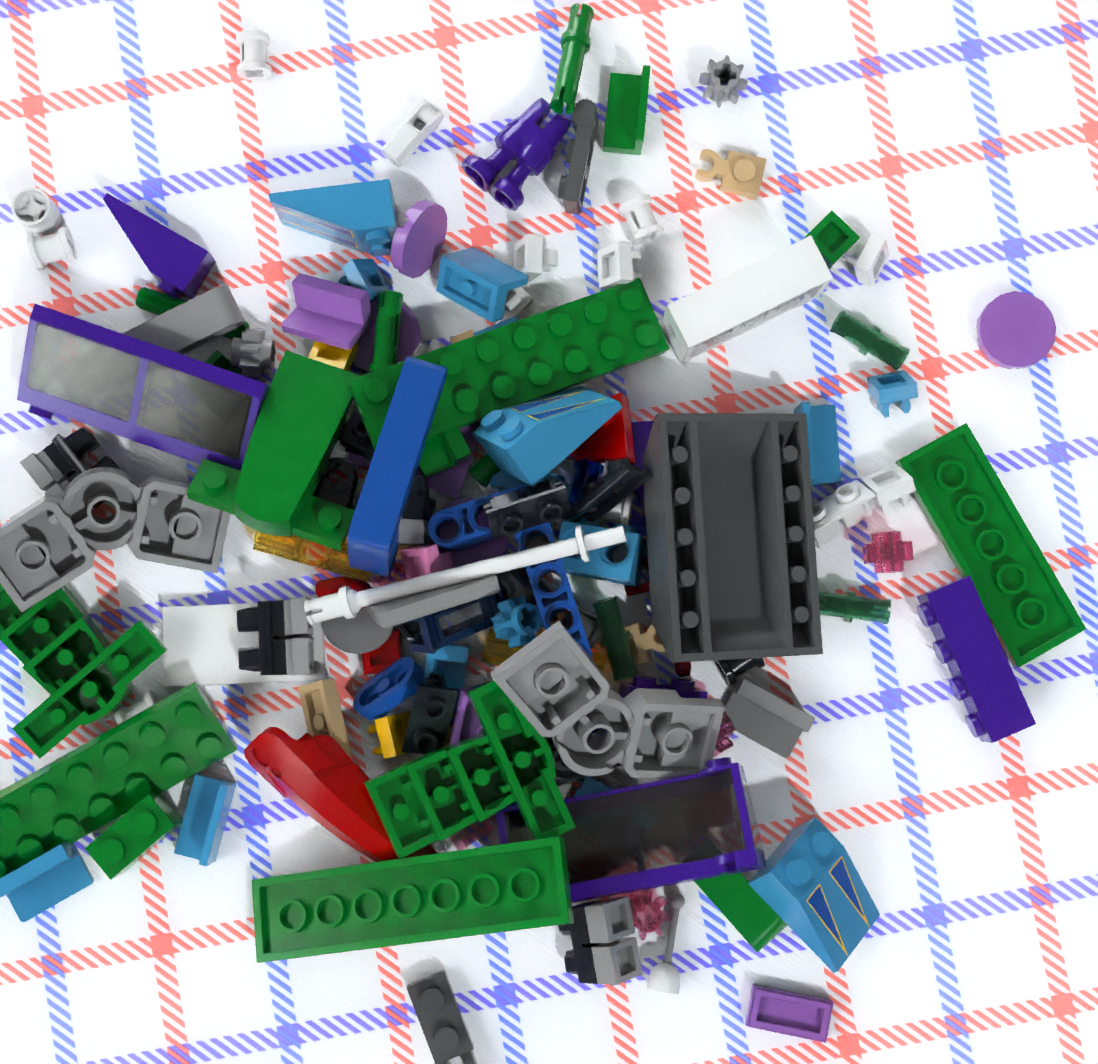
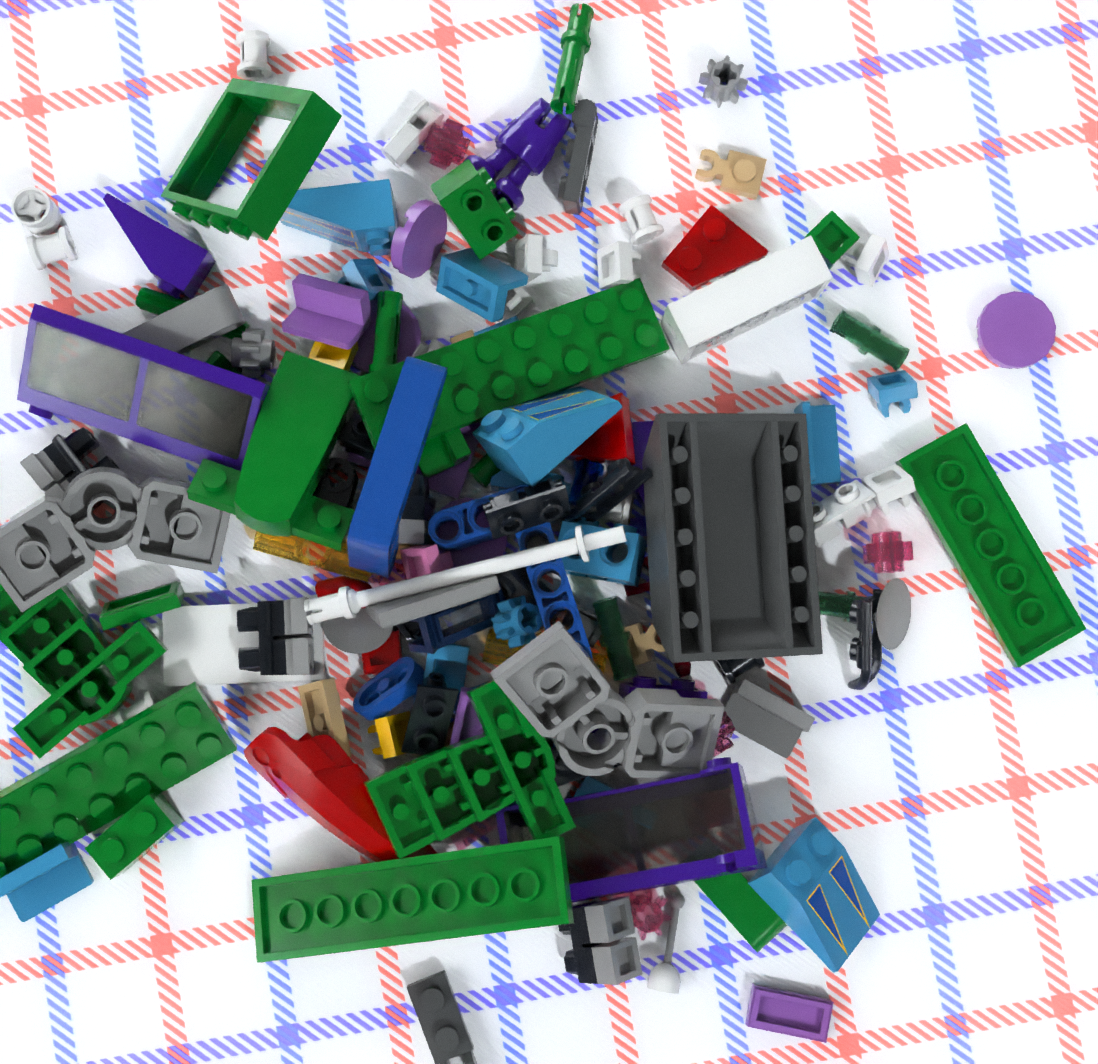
dark azure panel [174,773,237,867] -> none
green panel [603,65,651,156] -> none
dark purple brick [916,576,1036,743] -> none
none -> green tile [99,581,185,631]
none -> green window [161,78,342,241]
none -> clear pink gear [423,118,470,170]
none -> green brick [430,159,518,260]
none -> red wing [661,204,769,290]
none -> black piece [847,589,883,690]
none -> light grey sticker [876,578,911,650]

